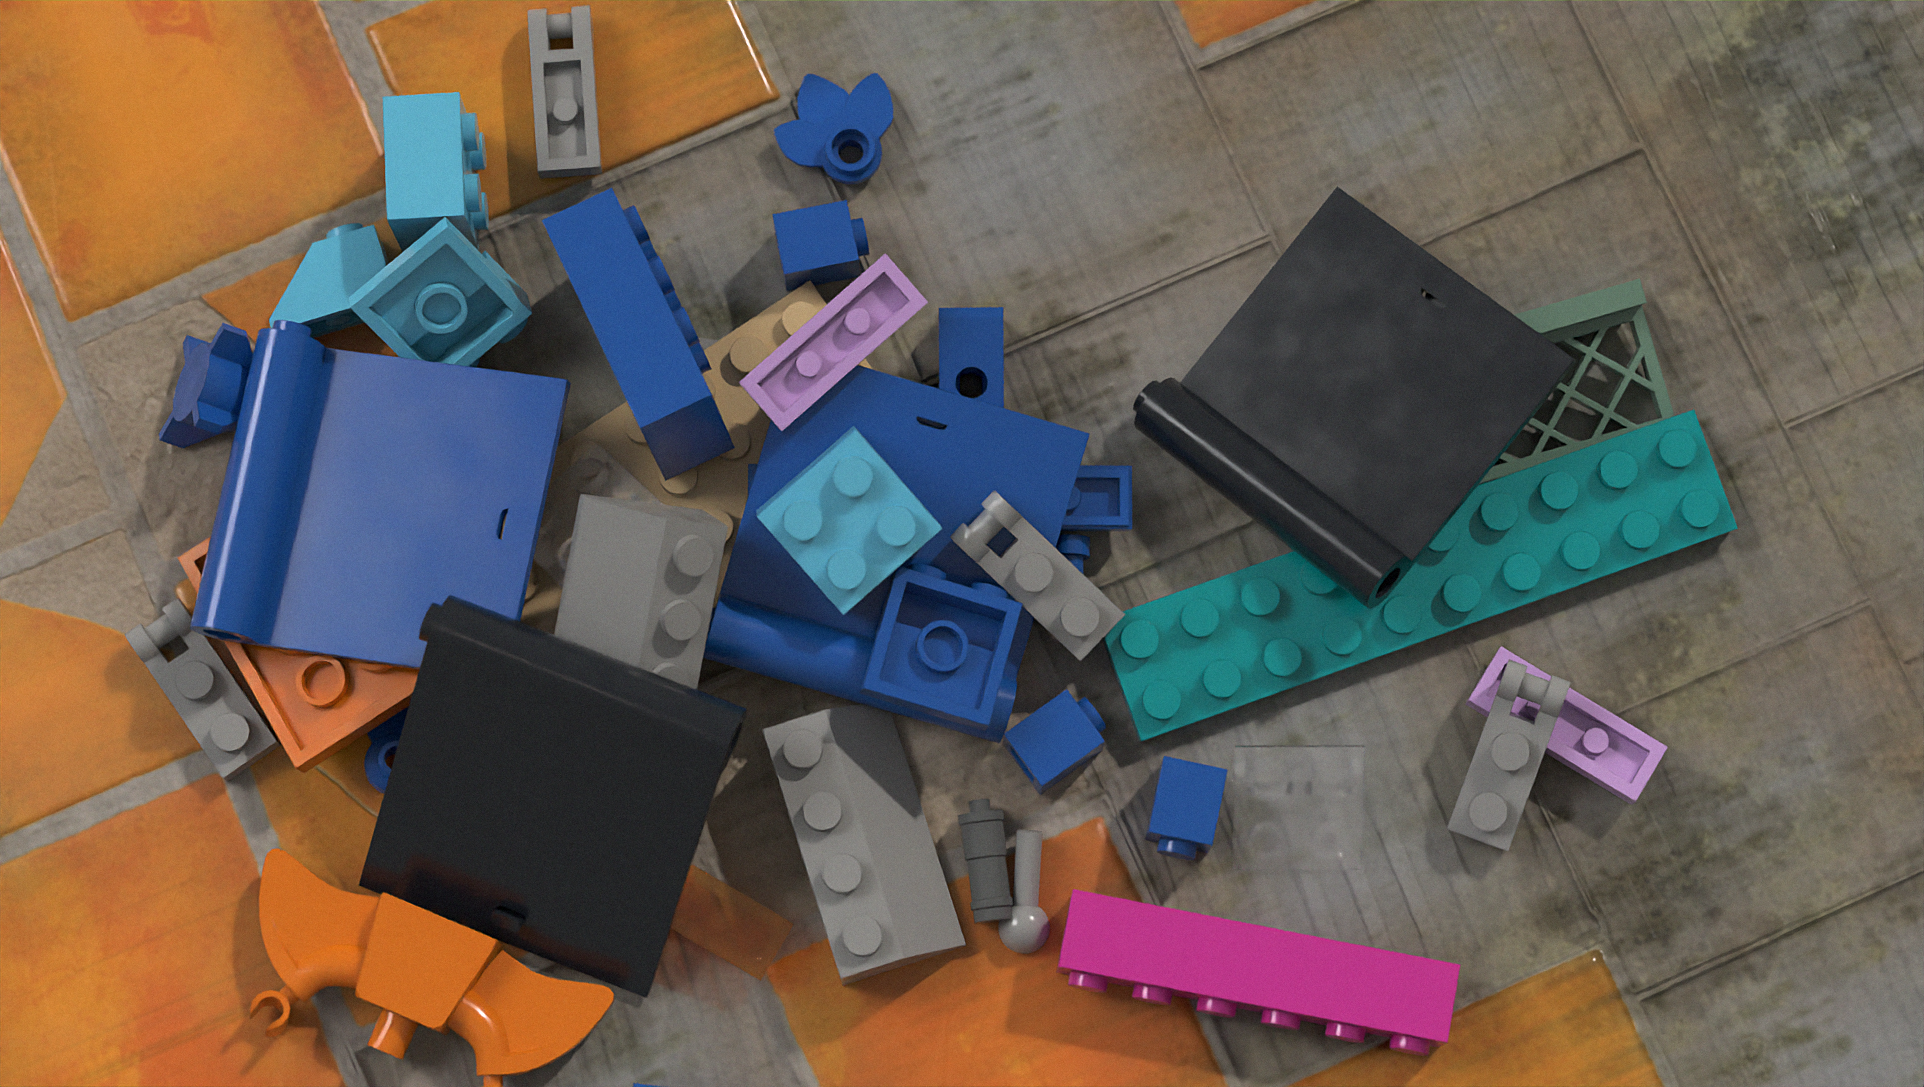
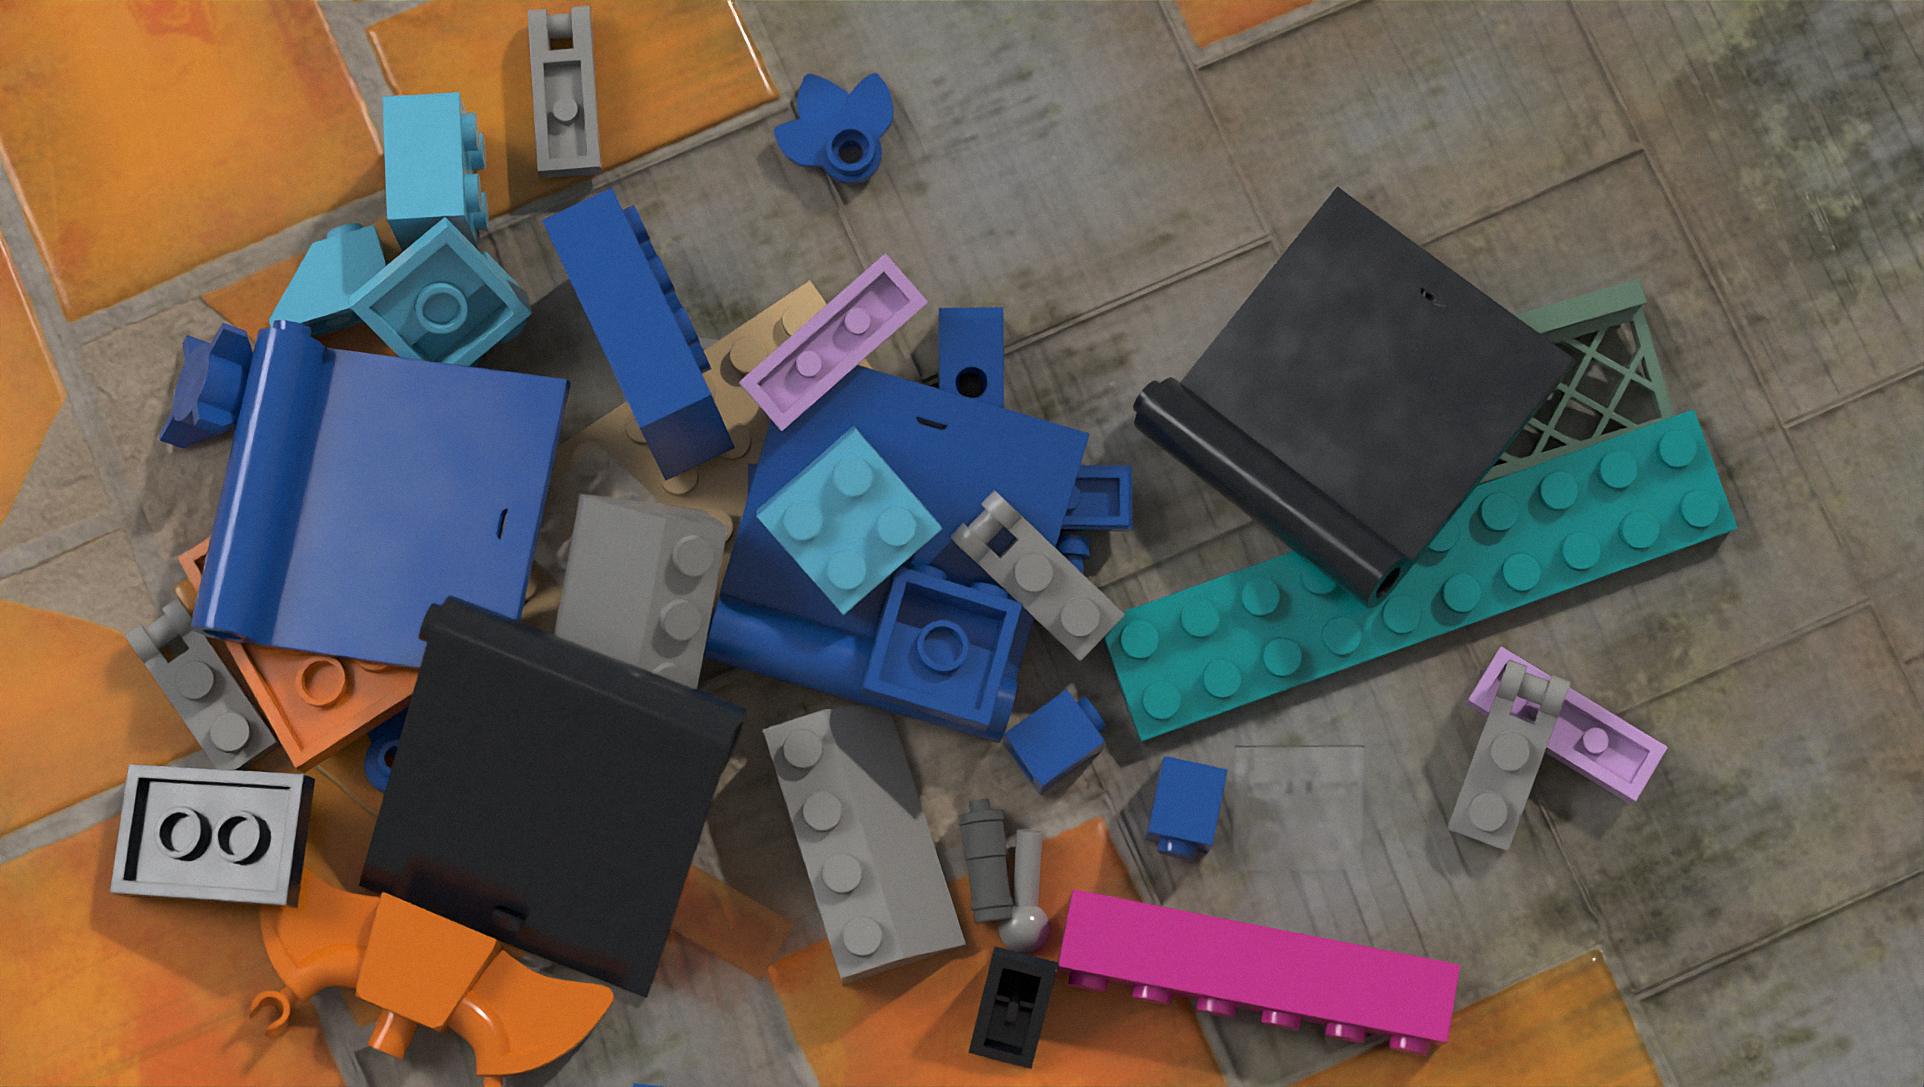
blue brick [772,200,870,291] -> none
none -> plate [110,764,315,908]
none -> black slope [968,946,1059,1069]

